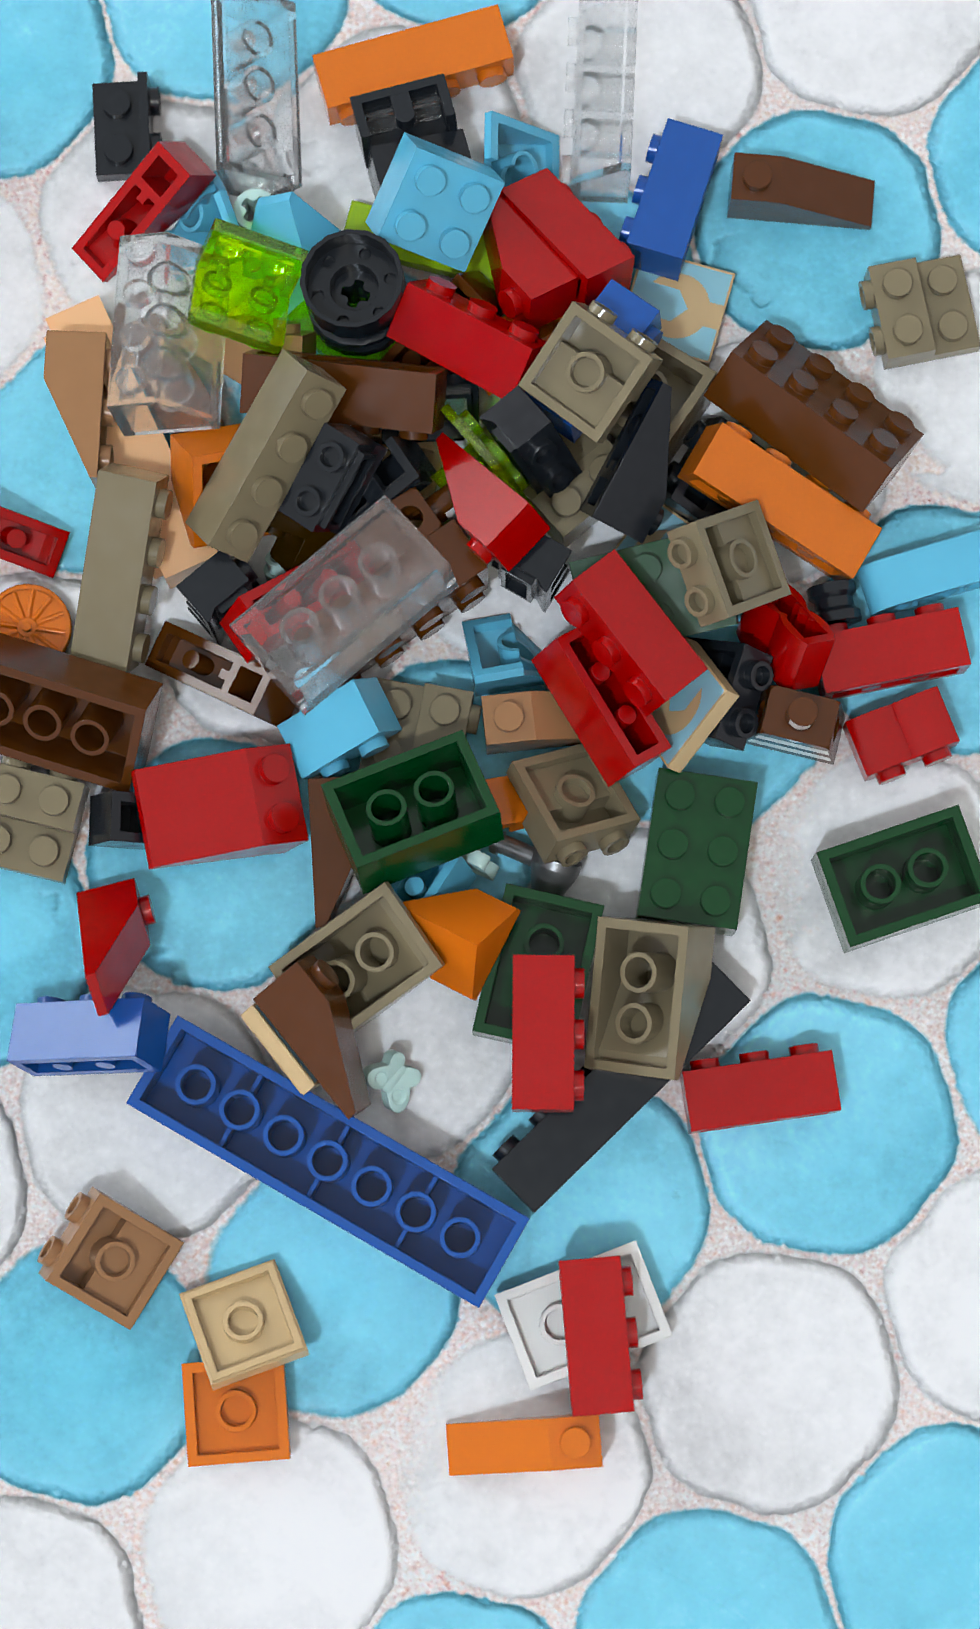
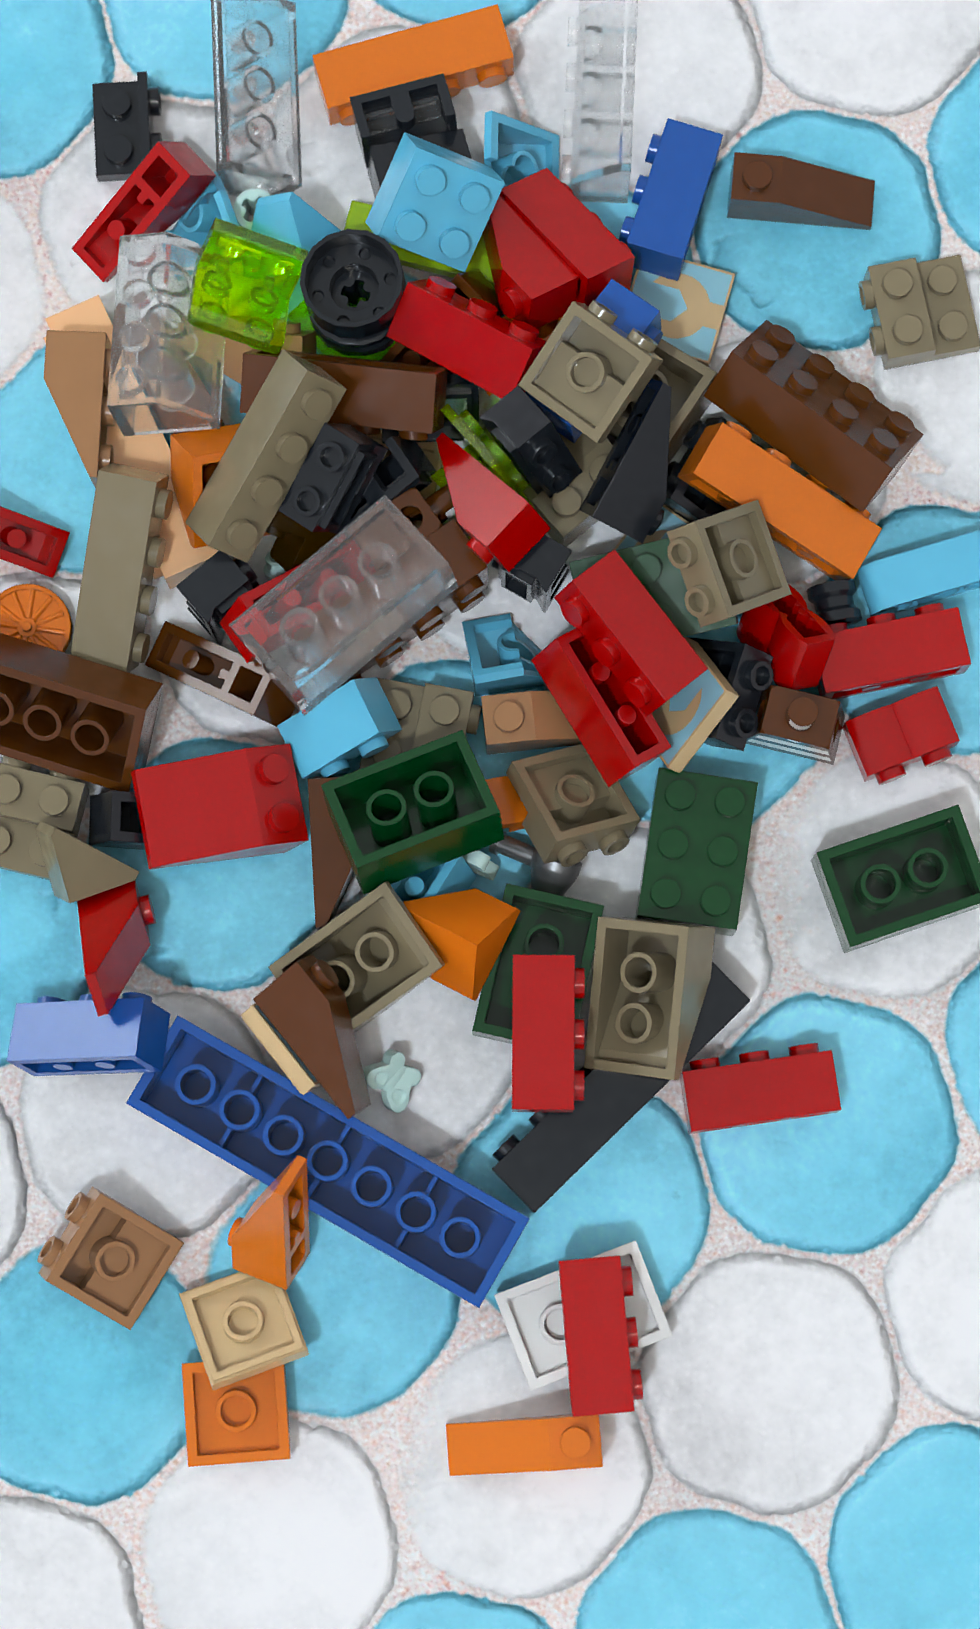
none -> dark tan slope [36,821,139,903]
none -> orange slope [228,1155,310,1290]

